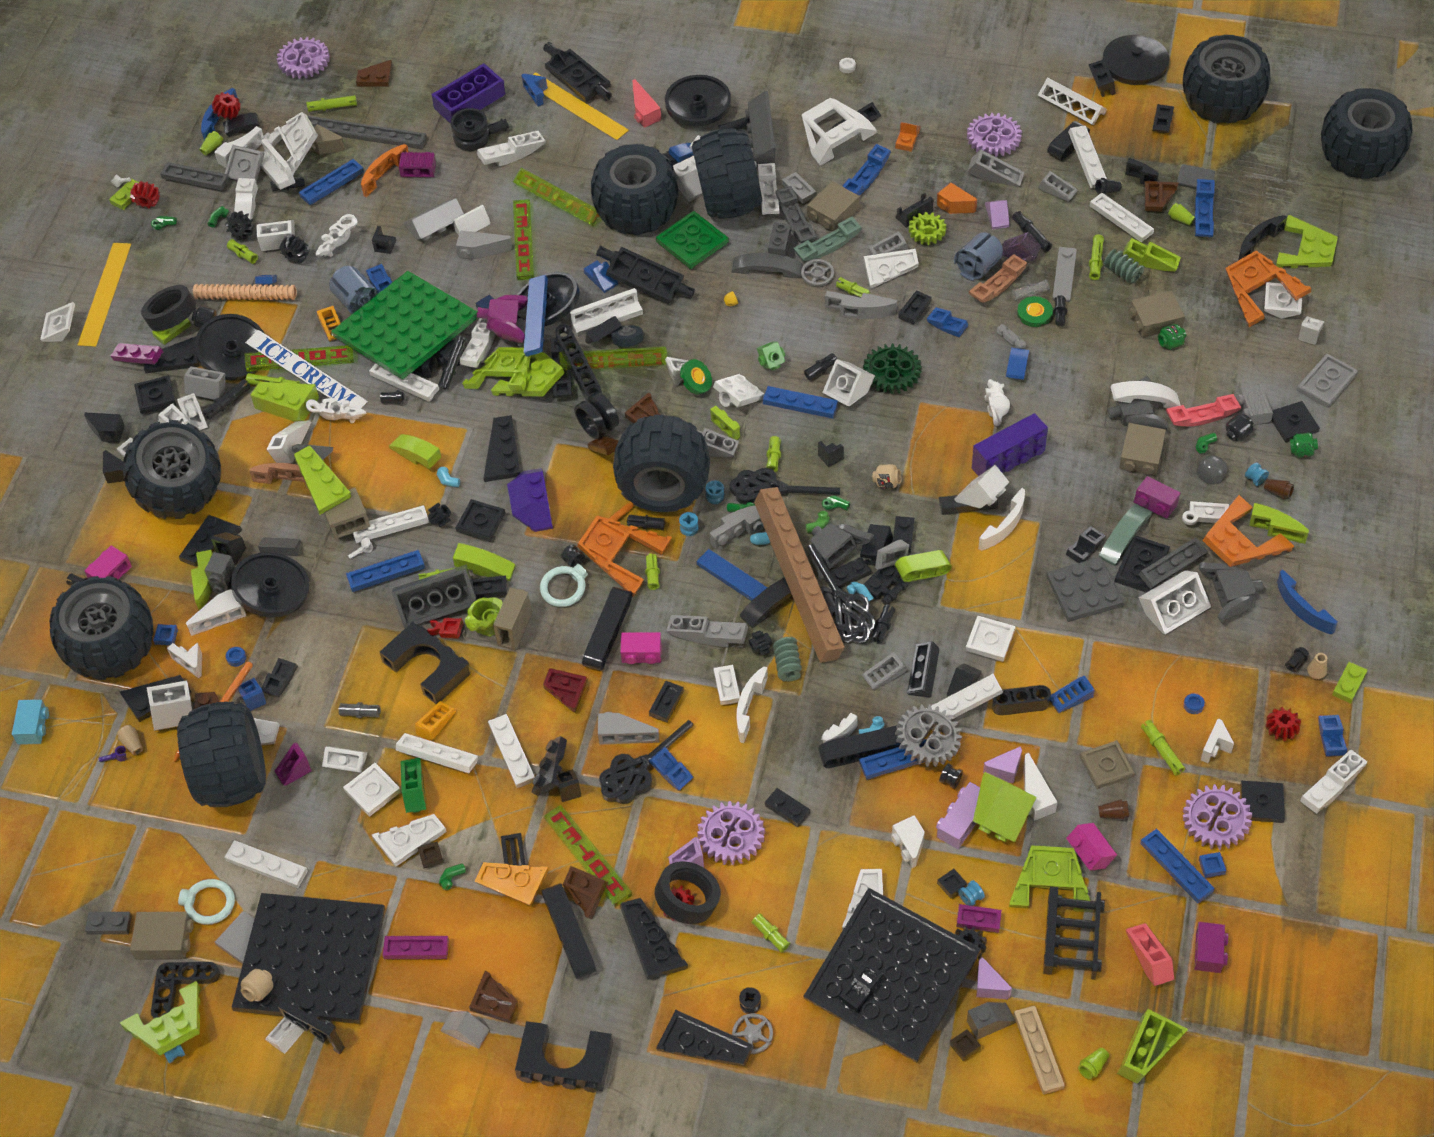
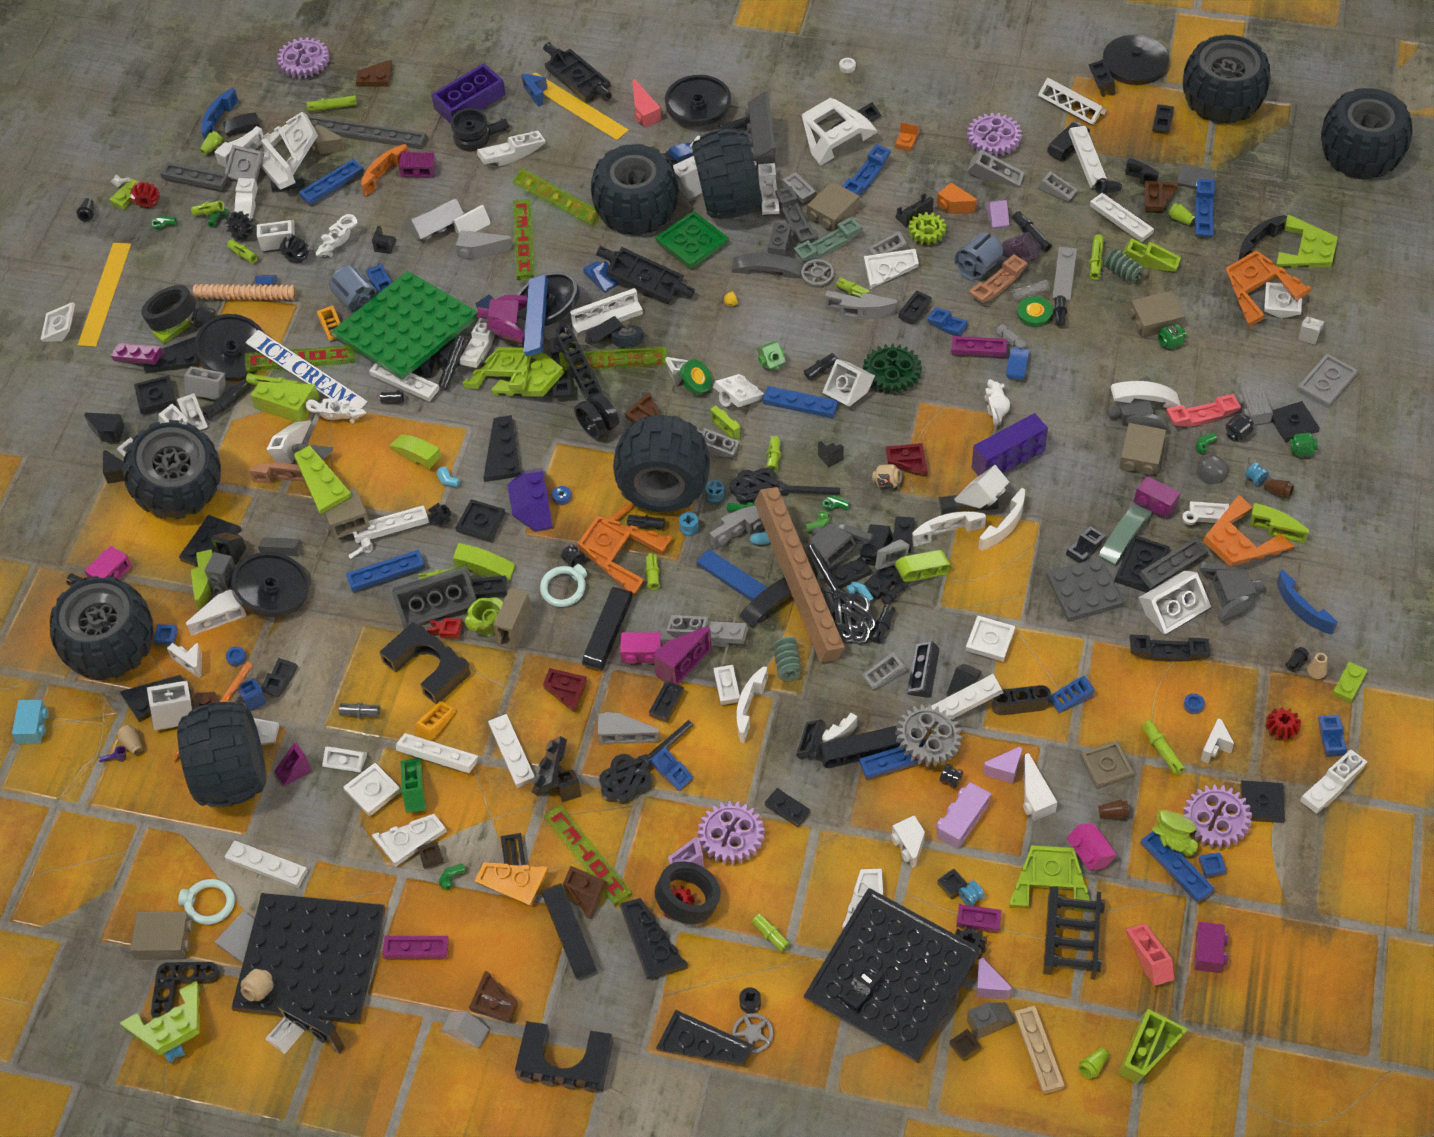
dark grey plate [85,912,132,935] -> none
red gear [212,92,241,119] -> none
reddish brown tile [587,436,619,455] -> none
black gear [749,630,773,656] -> none
medium azure arm [858,716,885,734] -> none
lime slope [973,772,1037,842] -> none
none -> black cone [76,198,94,222]
none -> lime pin [191,200,224,216]
none -> blue tile [552,486,571,505]
none -> magenta slope [654,626,712,685]
none -> black tile [796,719,825,760]
none -> dark red wing [885,443,927,476]
none -> white slope [912,512,986,547]
none -> magenta plate [952,336,1007,357]
none -> black slope [1129,634,1210,662]
none -> lime piece [1152,809,1198,857]

